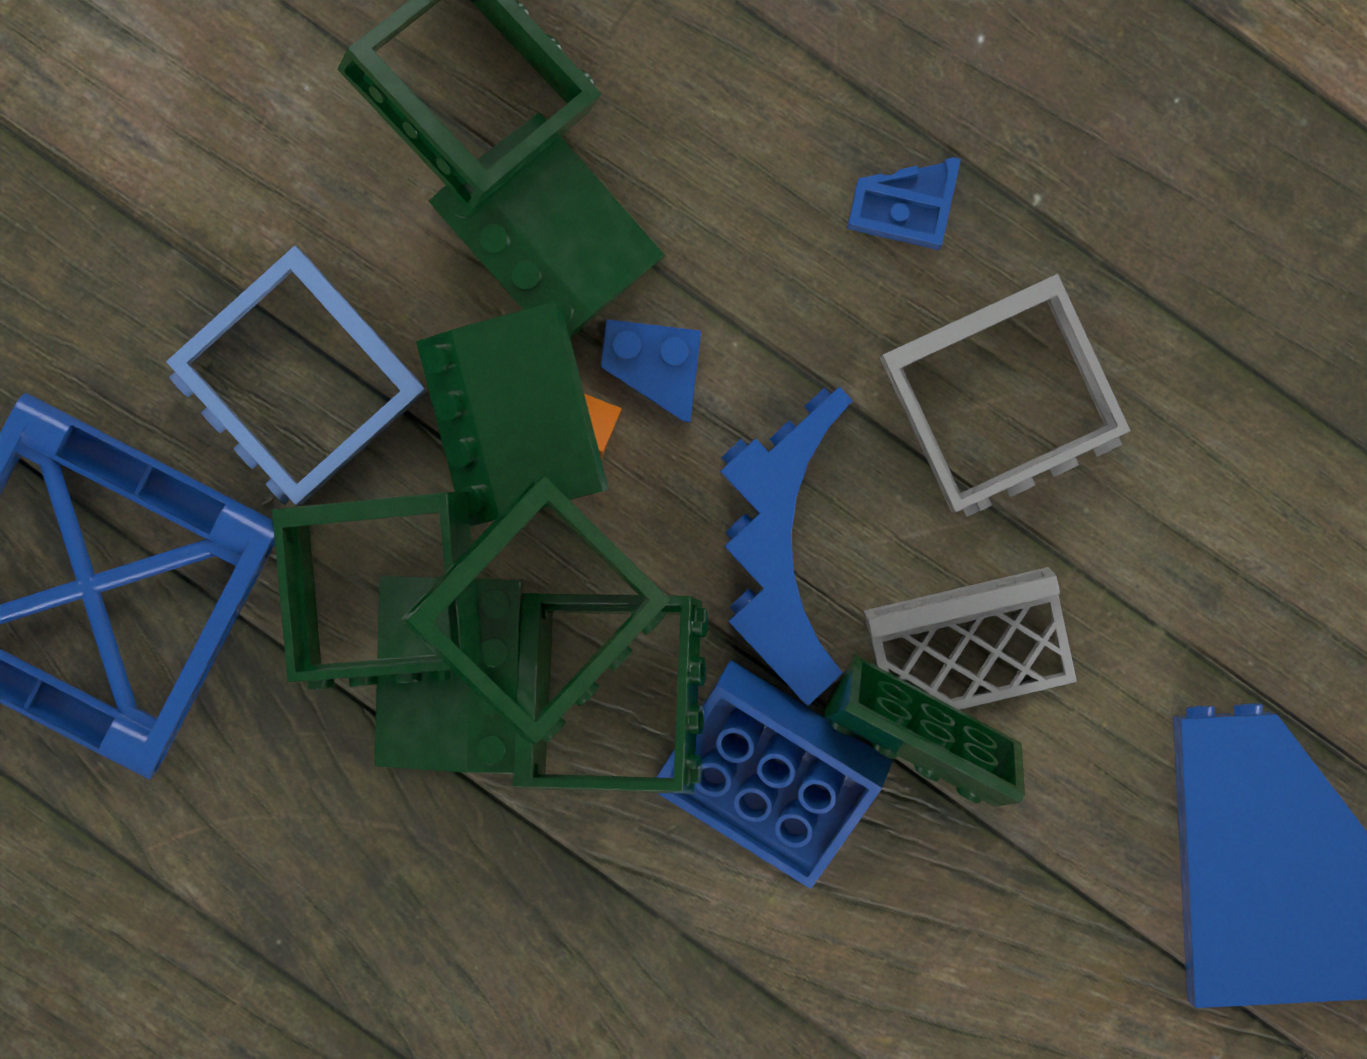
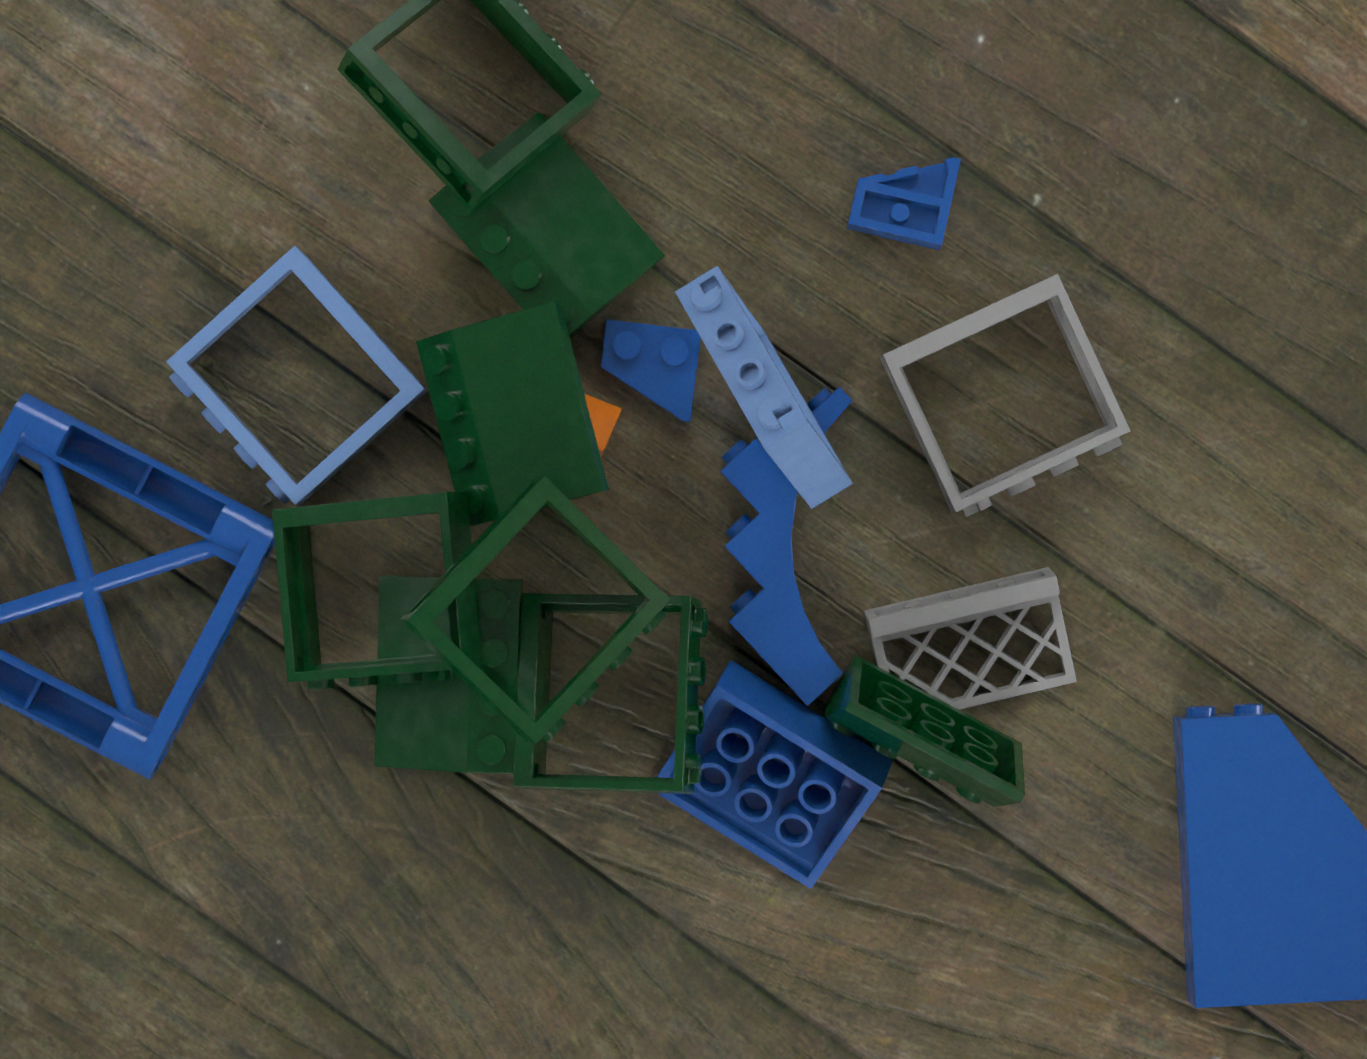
none -> medium blue window [675,265,853,509]

